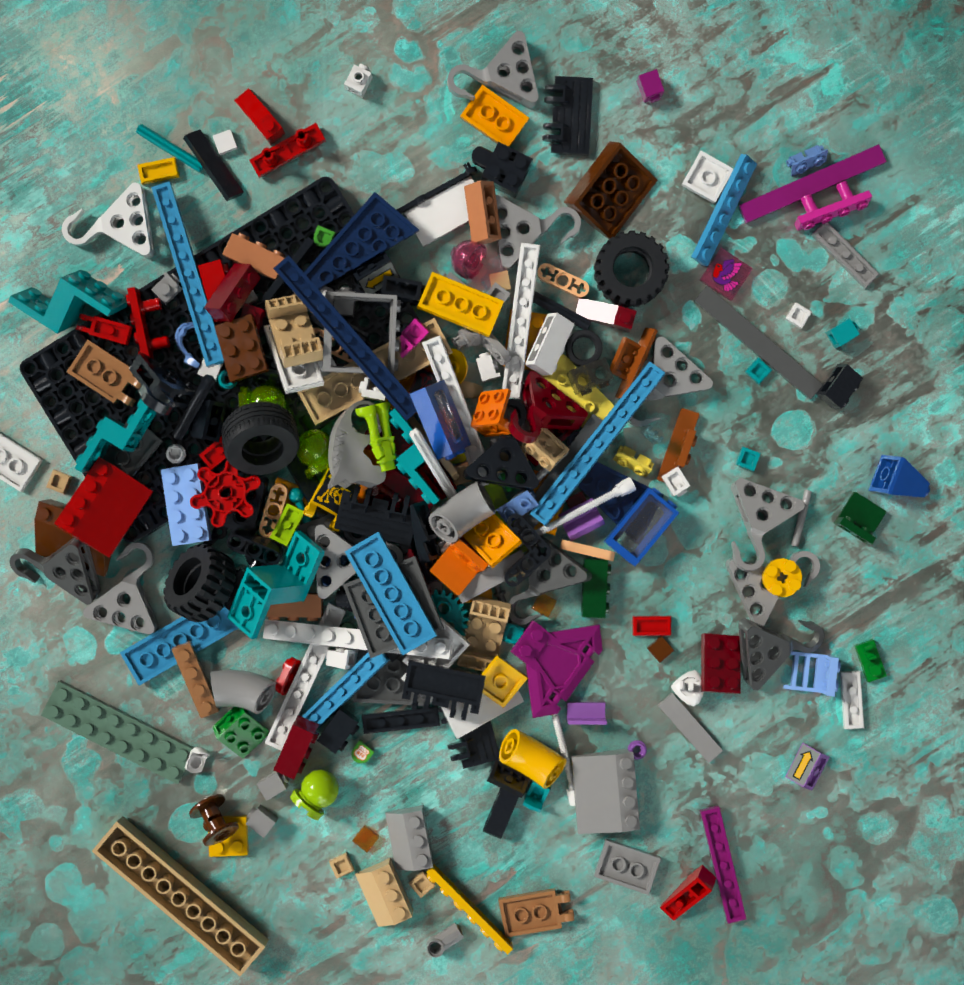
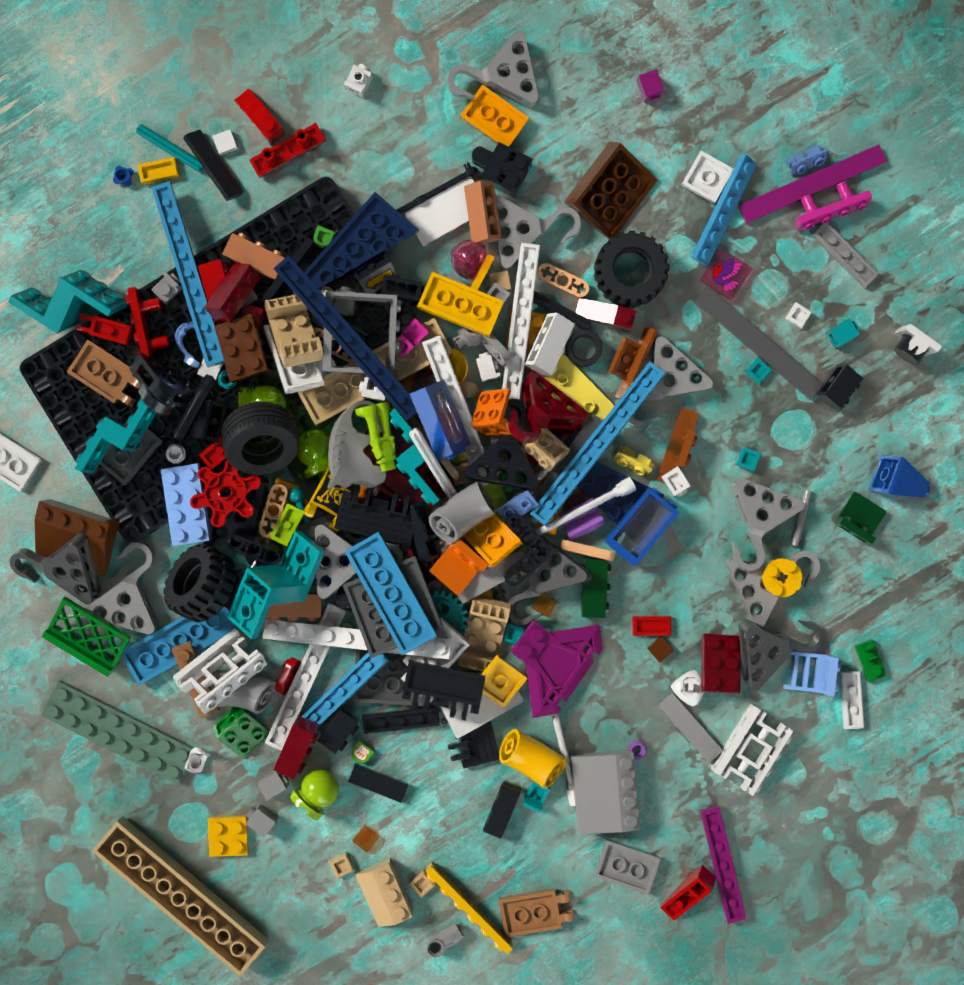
tan tile [46,469,73,494] -> none
red slope [54,457,153,558] -> none
white piece [62,182,155,259] -> none
reddish brown hose [189,794,239,846] -> none
white brick [326,647,358,669] -> none
light grey slope [385,805,434,871] -> none
black bracket [487,760,530,798] -> none
black hinge [542,76,593,156] -> none
clear smoke brick [567,357,614,396] -> none
medium lavender panel [567,702,607,725] -> none
panel [785,743,829,791] -> none
none -> green fence [42,597,131,677]
none -> blue plate [113,166,134,187]
none -> white fence [173,628,267,714]
none -> black tile [348,763,409,803]
none -> yellow tile [471,254,495,291]
none -> white fence [711,704,793,796]
none -> piece [894,324,942,365]

